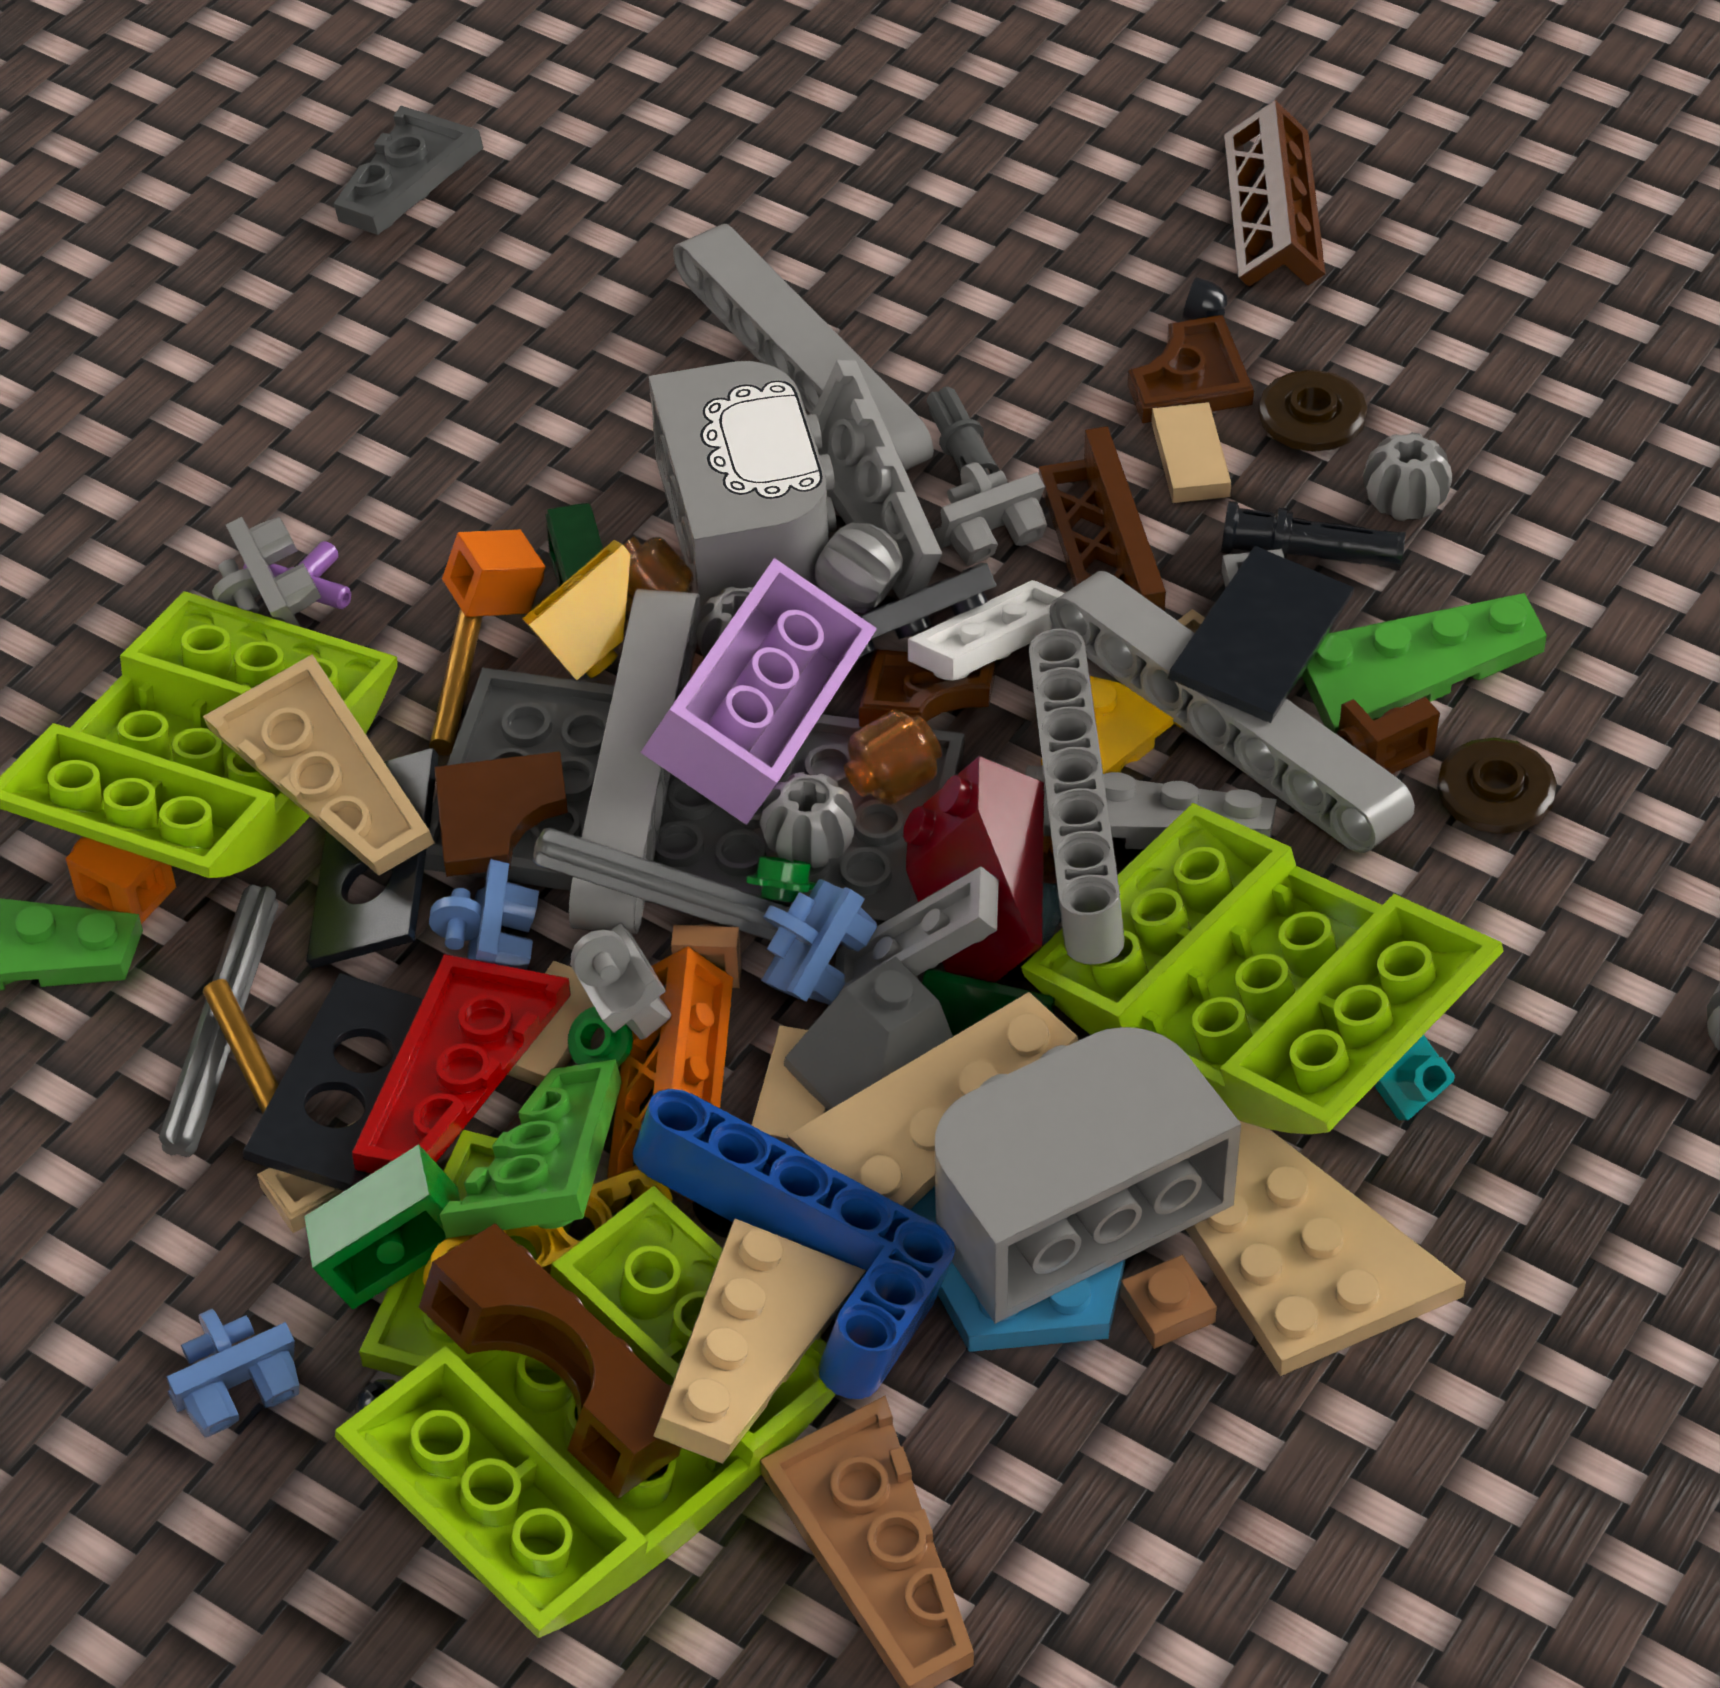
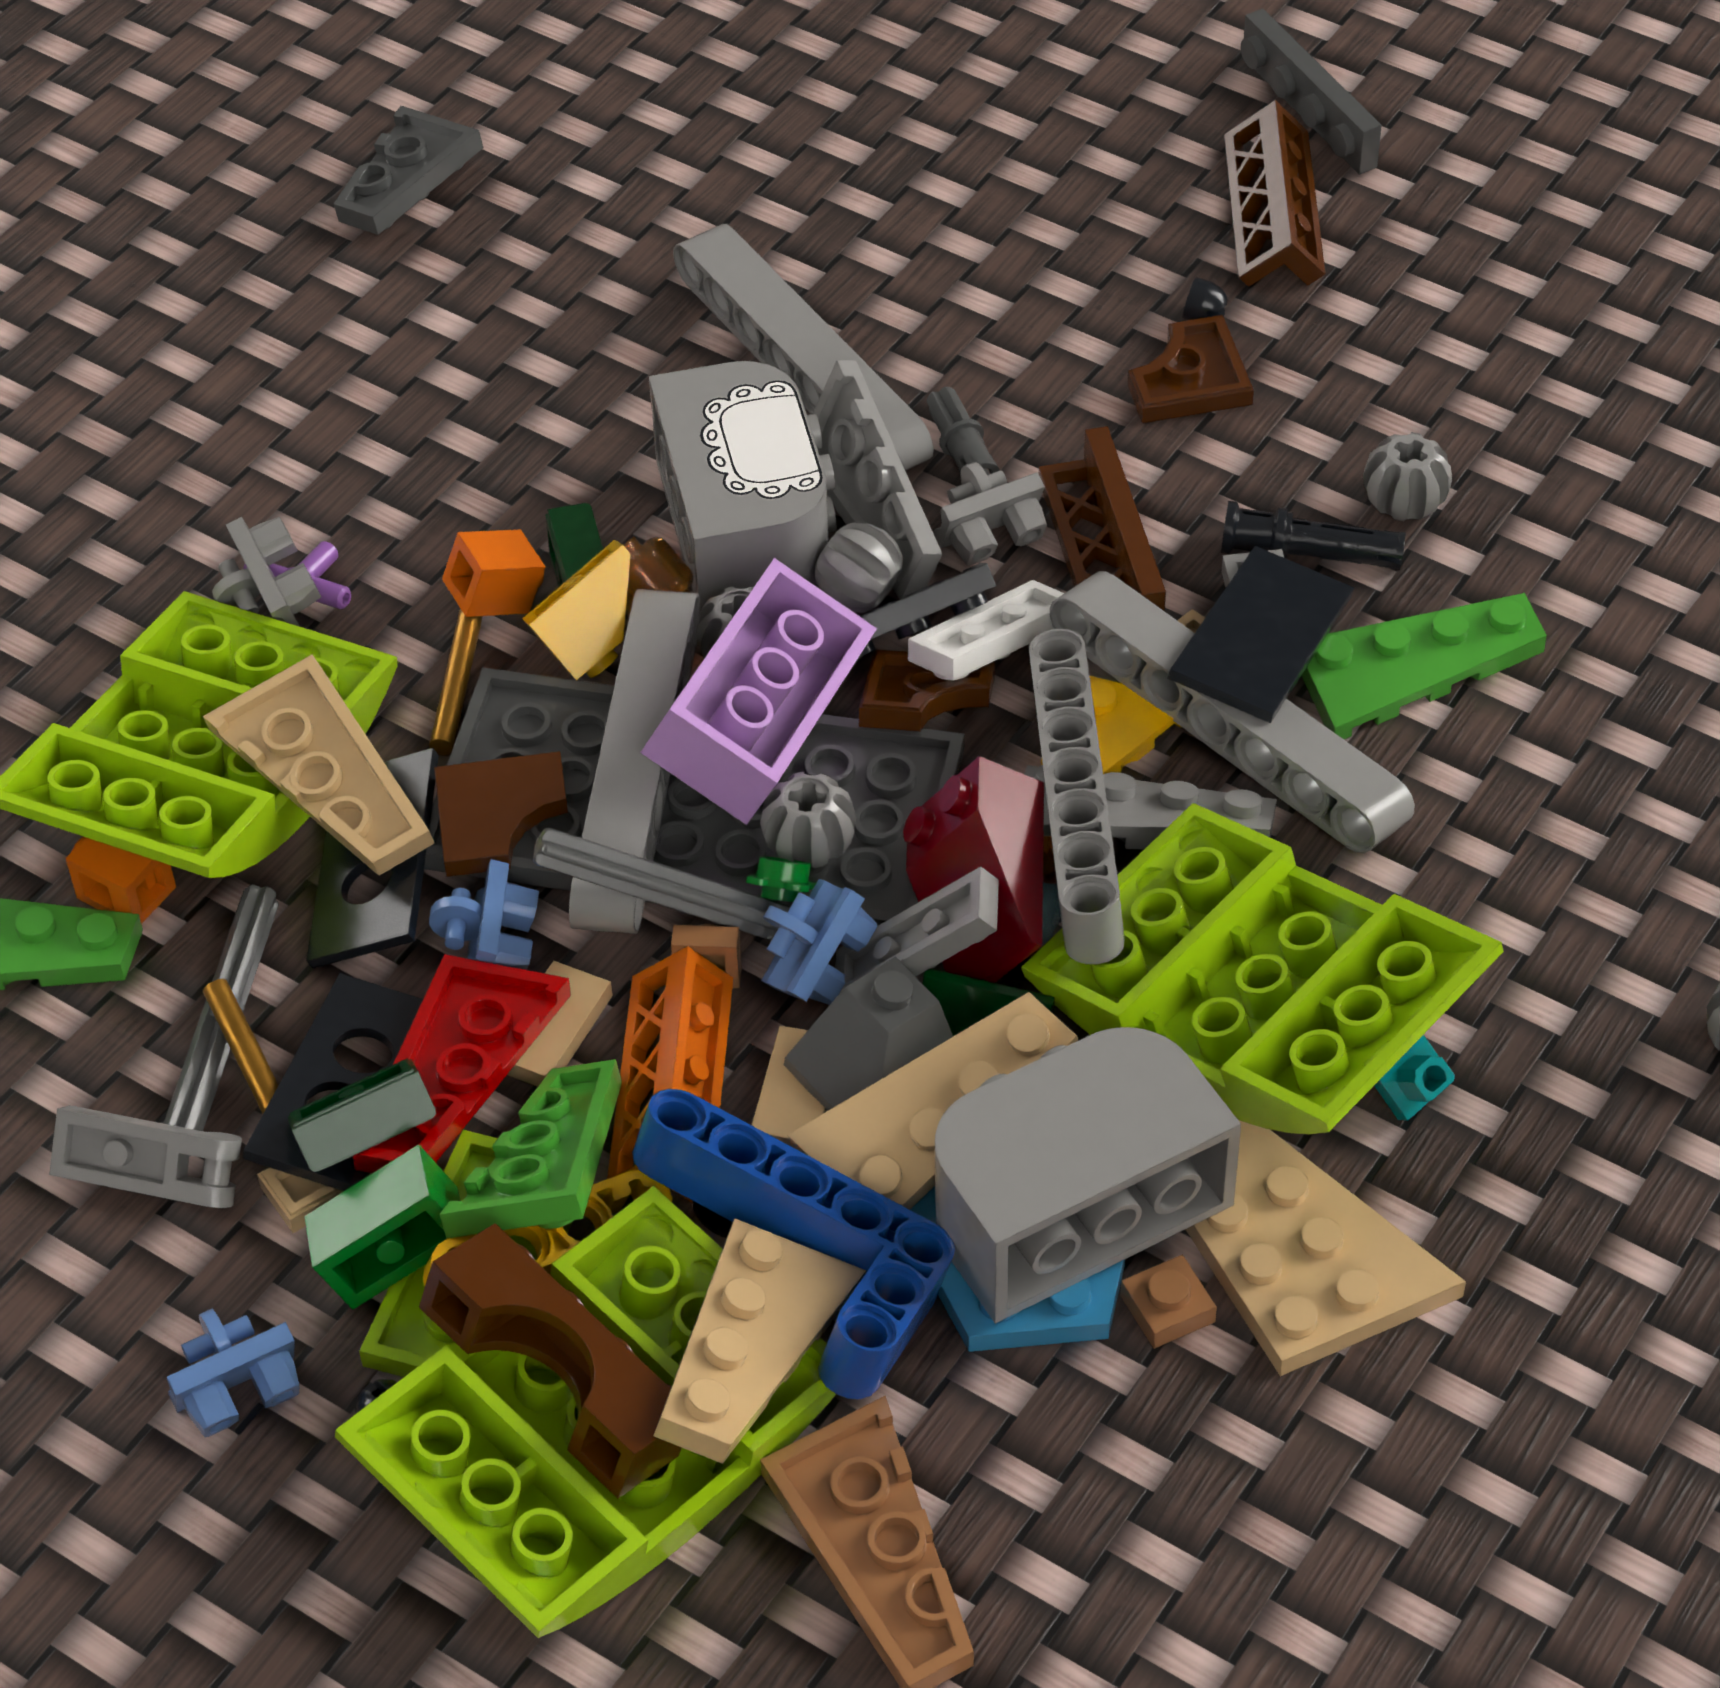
green plate [568,1007,633,1067] -> none
light grey hips [570,923,672,1040] -> none
clear orange head [843,710,942,805] -> none
tan tile [1151,402,1231,503] -> none
dark brown wheel [1258,370,1368,452] -> none
reddish brown bracket [1336,697,1440,774] -> none
dark brown wheel [1437,737,1557,834] -> none
none -> light grey plate [49,1105,242,1208]
none -> slope [287,1058,436,1172]
none -> dark grey plate [1241,9,1382,175]

